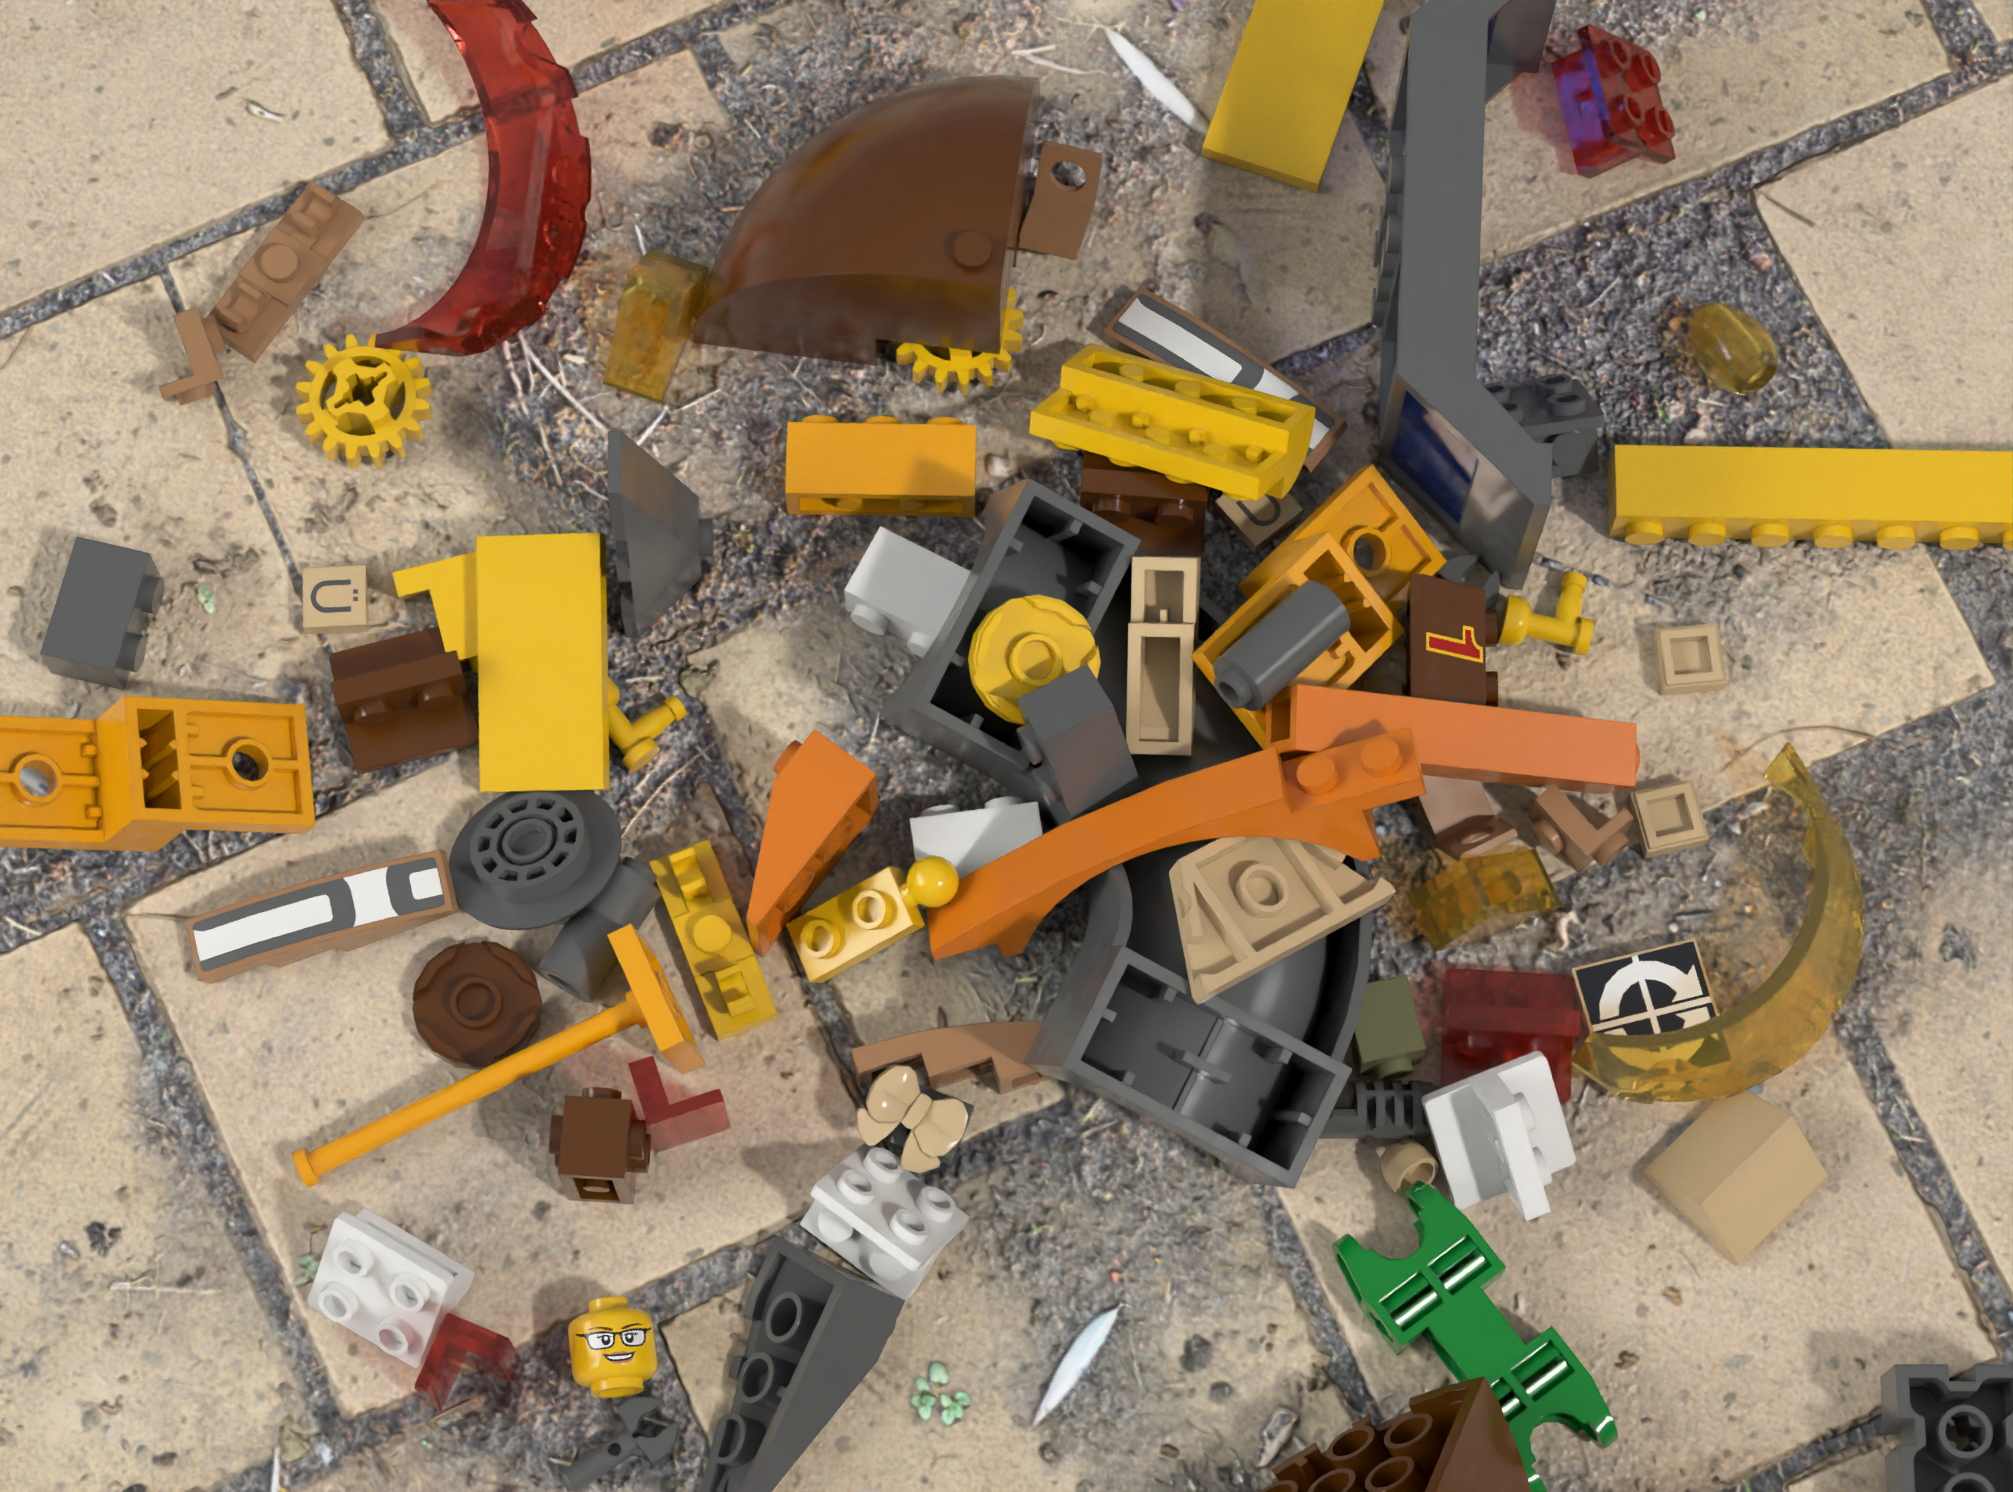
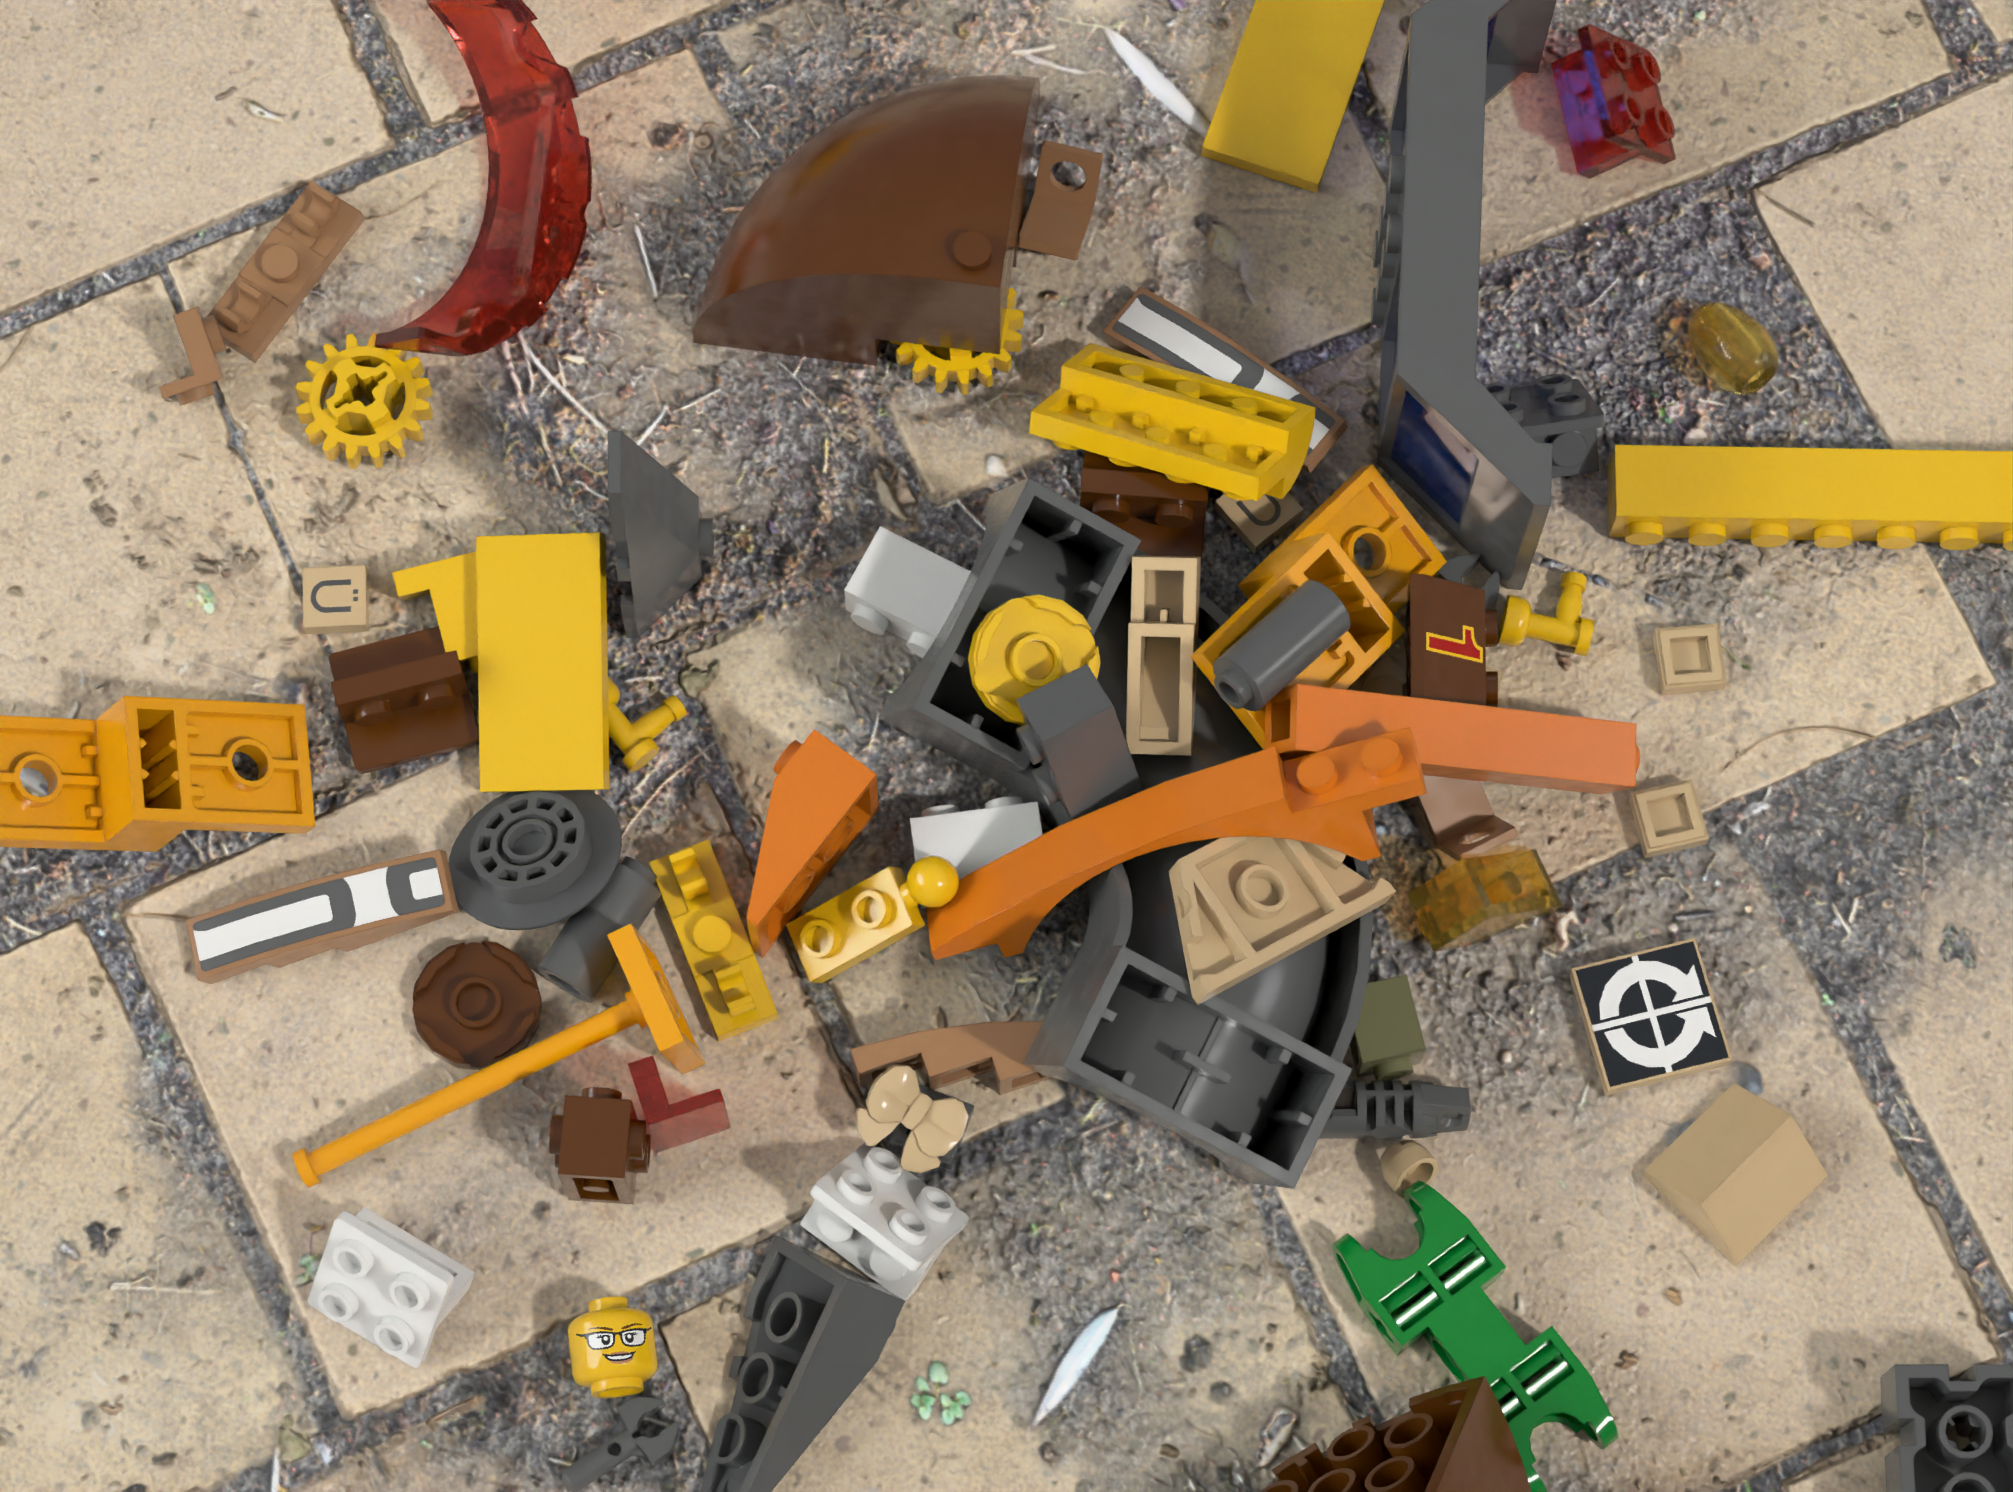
dark grey brick [40,537,164,690] -> none
clear red panel [414,1312,522,1412] -> none
clear yellow slope [602,248,709,404] -> none
light orange brick [785,415,976,517] -> none
white bracket [1421,1051,1576,1221] -> none
clear red bracket [1440,968,1581,1104] -> none
medium nougat bracket [1528,784,1634,873] -> none
clear yellow windscreen [1570,742,1864,1104] -> none

